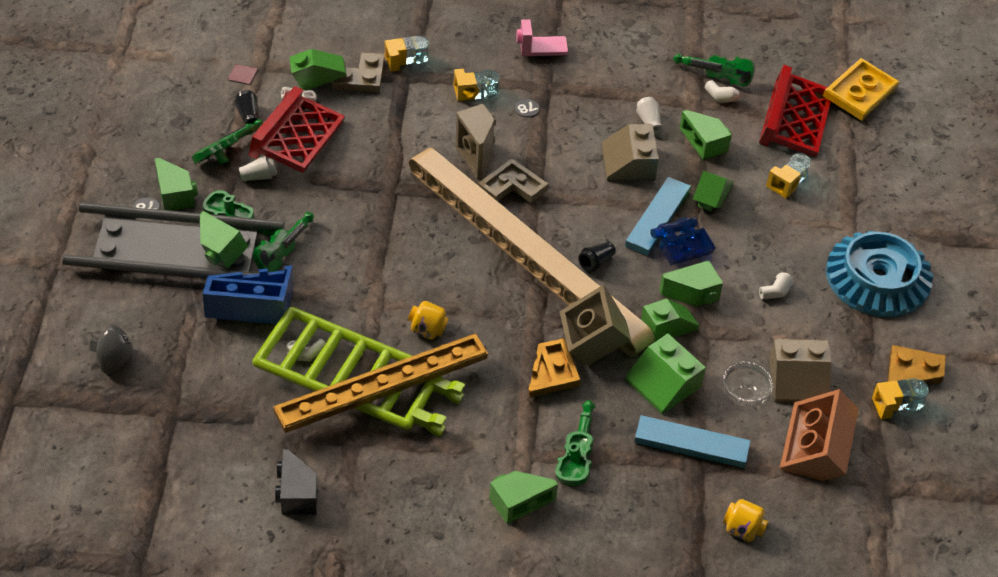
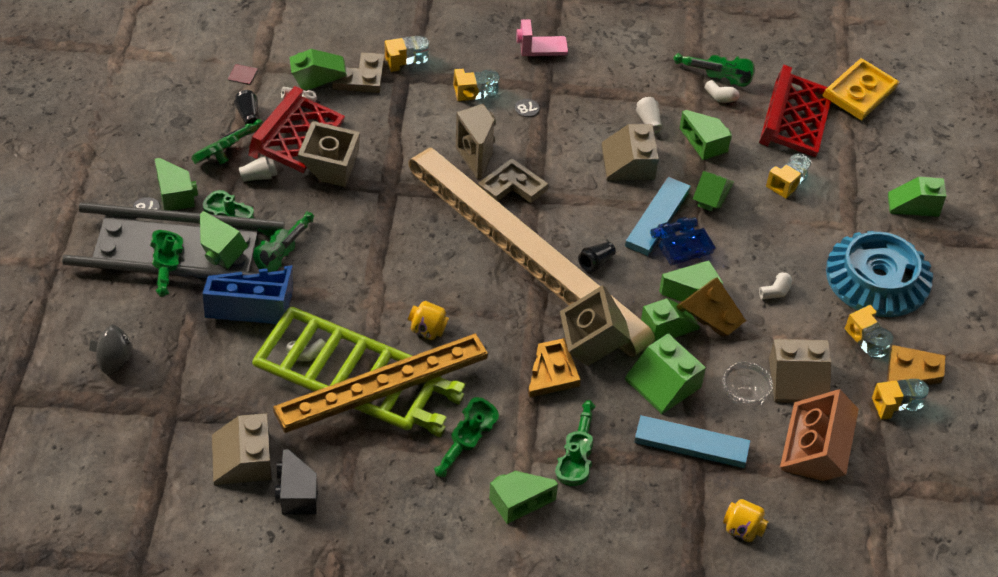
none -> green piece [150,230,183,297]
none -> dark tan slope [212,413,272,485]
none -> dark tan slope [298,121,360,187]
none -> green piece [434,397,499,478]
none -> pearl gold wing [677,277,746,337]
none -> leg [845,305,893,359]
none -> bright green slope [888,177,946,217]

